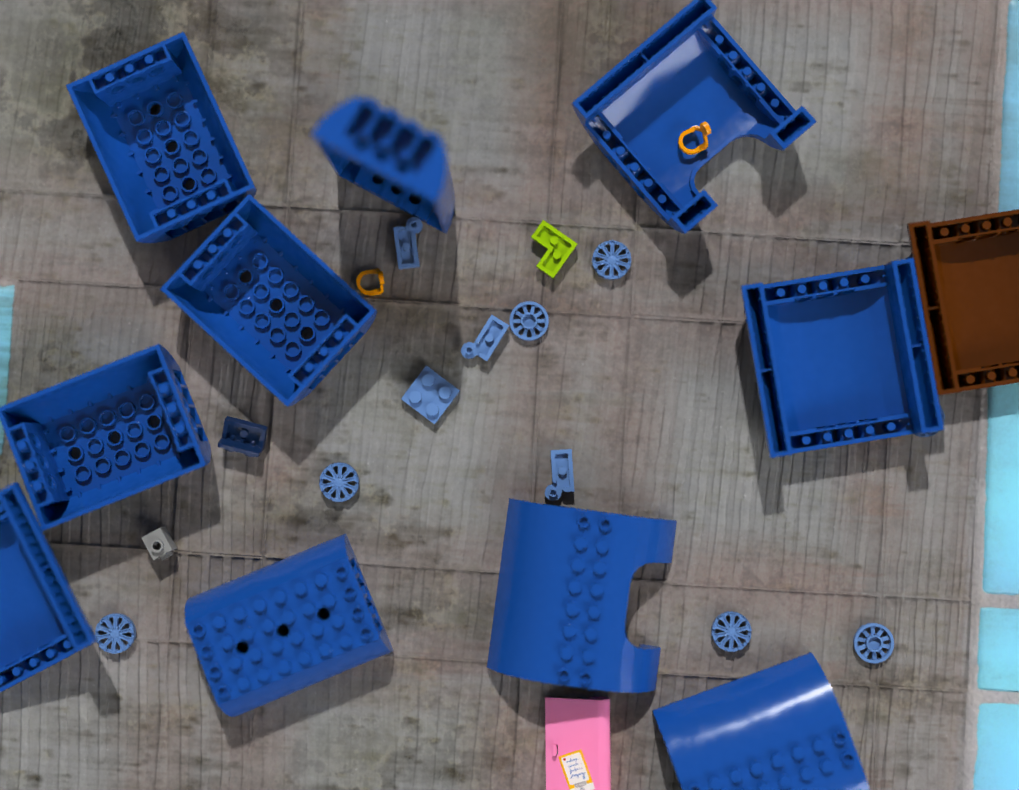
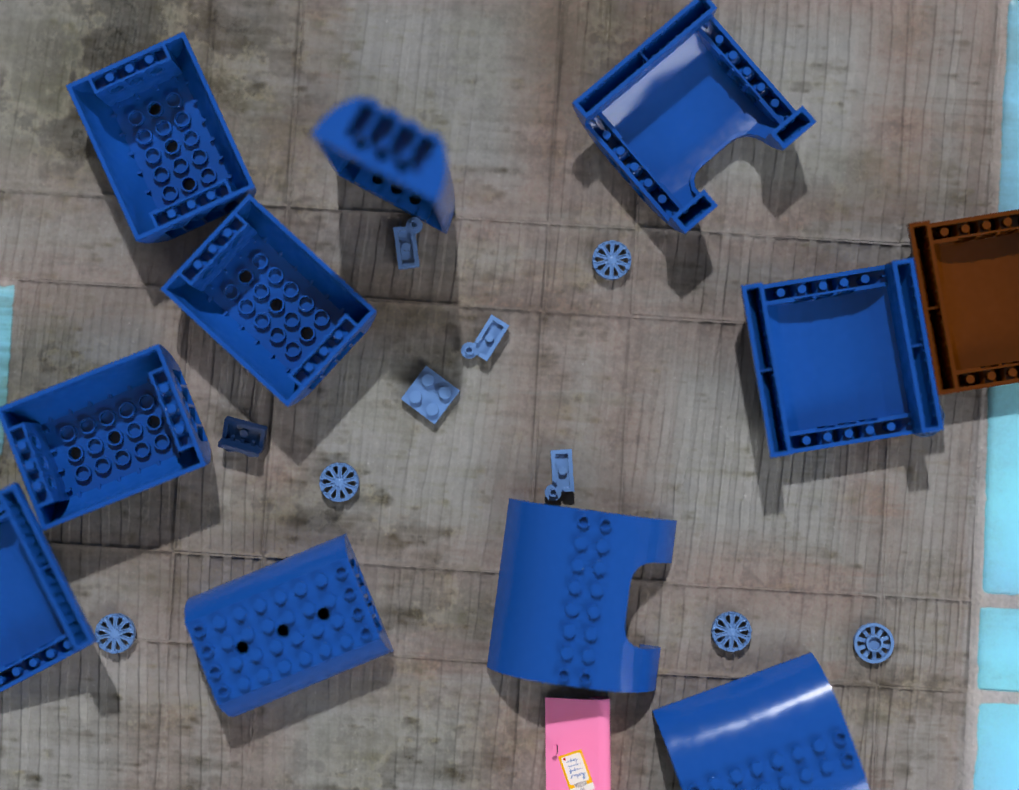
light grey brick [141,526,177,561] -> none
light orange piece [356,268,385,295] -> none
medium blue wheel [509,301,549,341] -> none
lime plate [531,220,577,279] -> none
light orange piece [678,121,711,155] -> none

